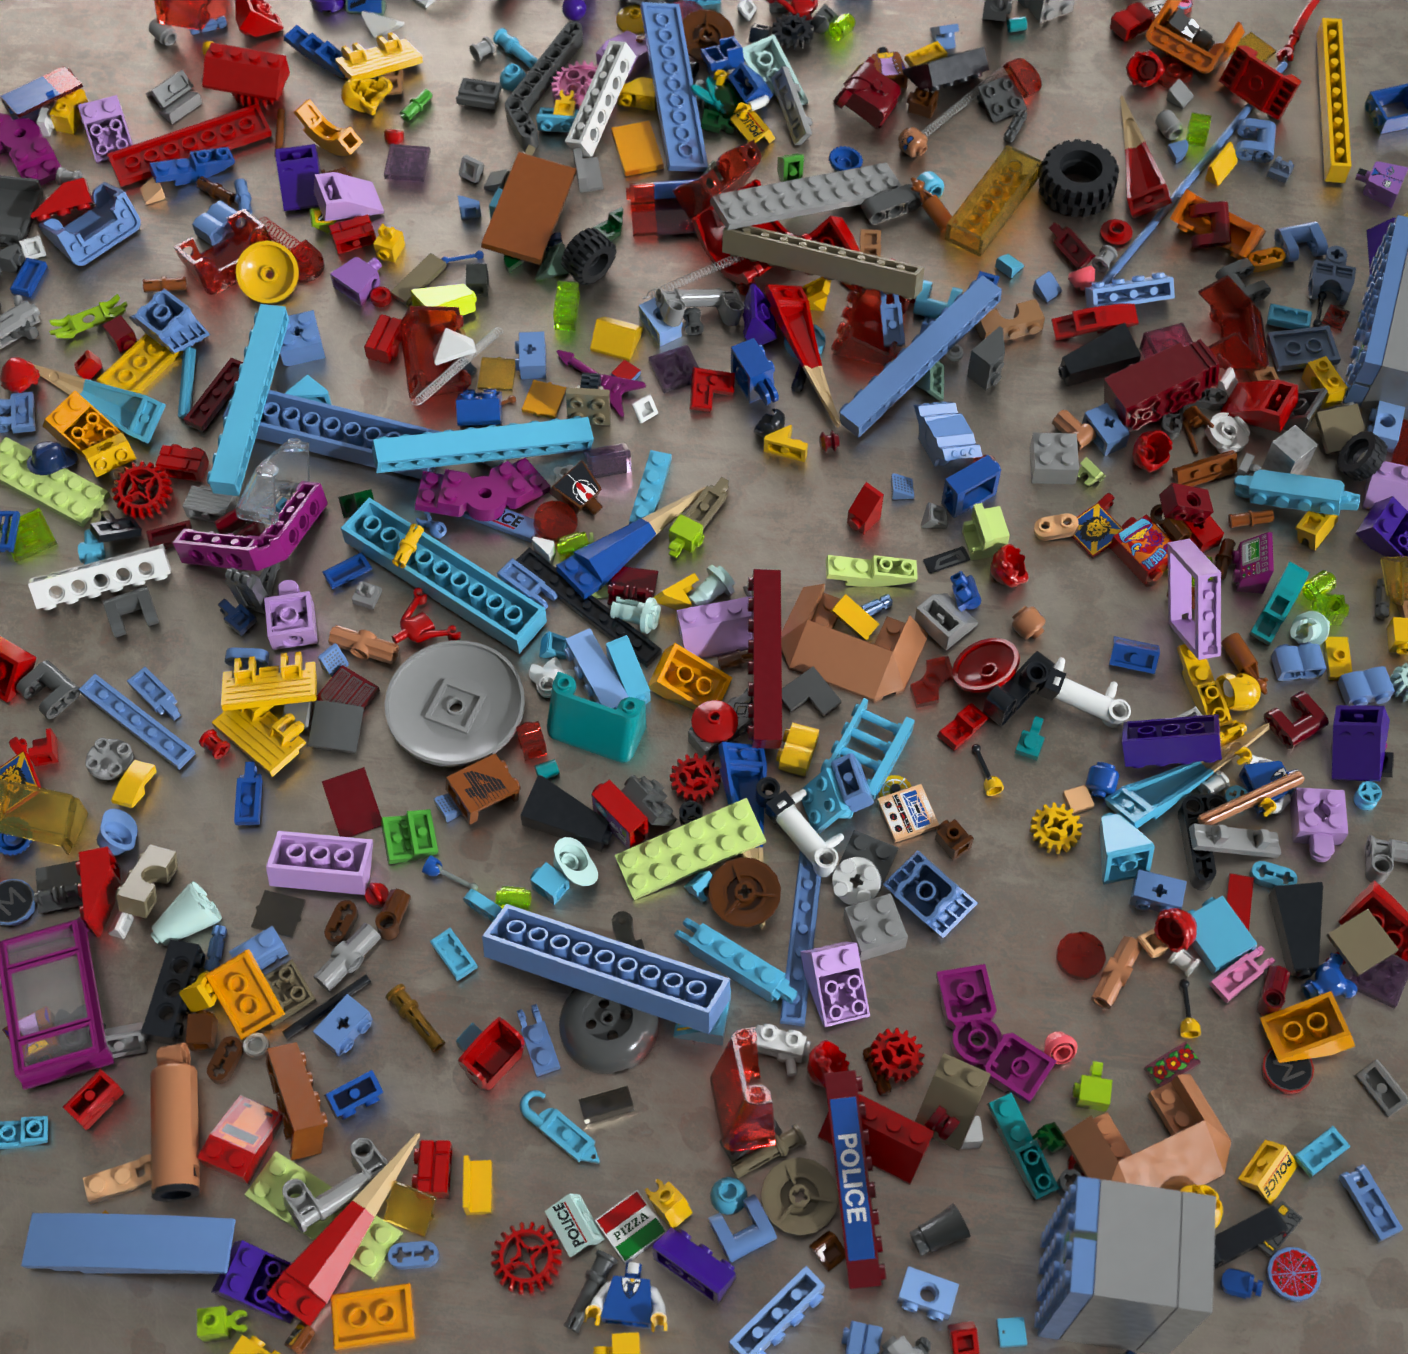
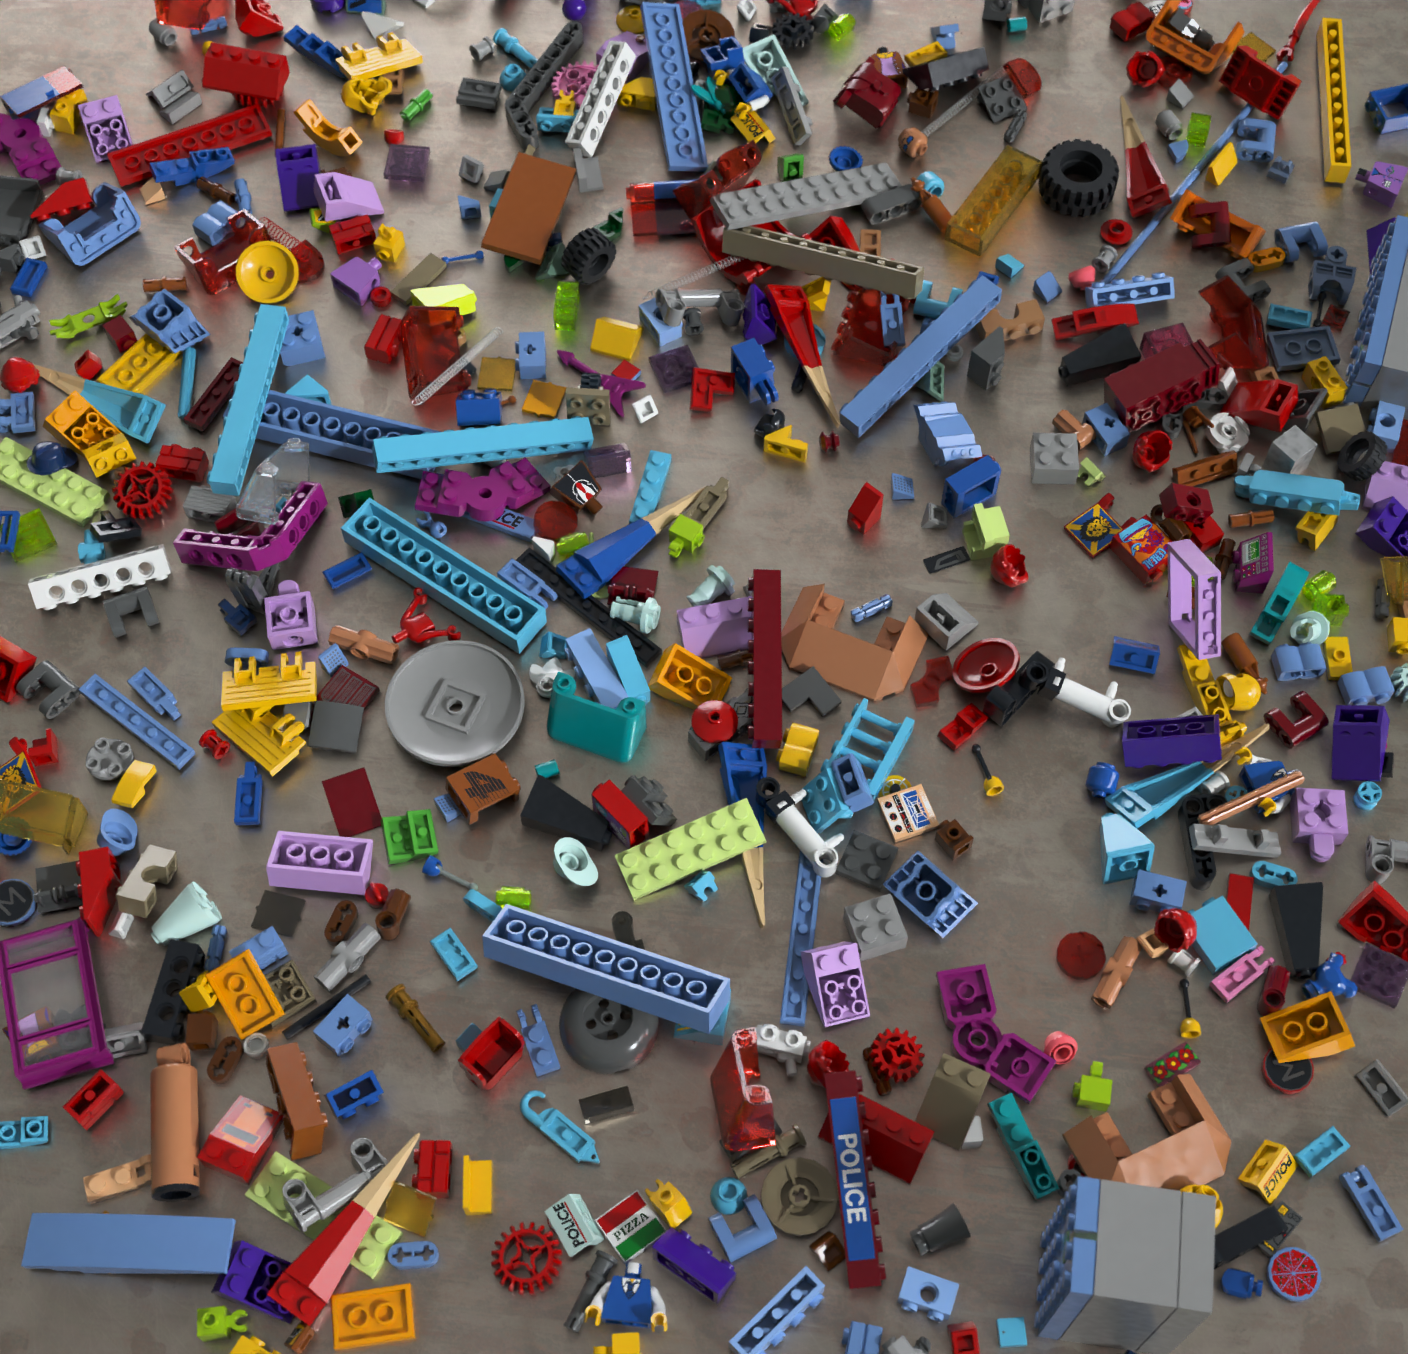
dark red tile [146,520,192,550] -> none
light grey tile [352,581,382,610] -> none
yellow pin [392,524,424,568] -> none
white slope [433,328,476,365] -> none
pearl dark grey brick [466,263,489,297] -> none
clear red brick [516,721,547,761] -> none
medium azure brick [530,862,570,905] -> none
light orange tile [611,120,664,176] -> none
yellow slope [653,573,699,610] -> none
red gear [670,753,721,803] -> none
medium azure hinge [674,918,797,1004] -> none
black wheel [679,801,703,826] -> none
reddish brown piece [708,857,781,927] -> none
yellowish green slope [826,555,918,587] -> none
yellow panel [830,594,879,641] -> none
white plate [832,857,882,905] -> none
dark red wheel [924,1105,960,1142] -> none
blue hips [950,571,981,612] -> none
nougat head [1012,605,1046,640] -> none
teal plate [1015,716,1045,761] -> none
yellow gear [1029,802,1083,854] -> none
dark green plate [1032,1122,1067,1152] -> none
light nougat plate [1034,513,1079,541] -> none
dark red hinge [1049,222,1096,269] -> none
light nougat tile [1062,784,1094,815] -> none
dark tan tile [1326,909,1399,977] -> none

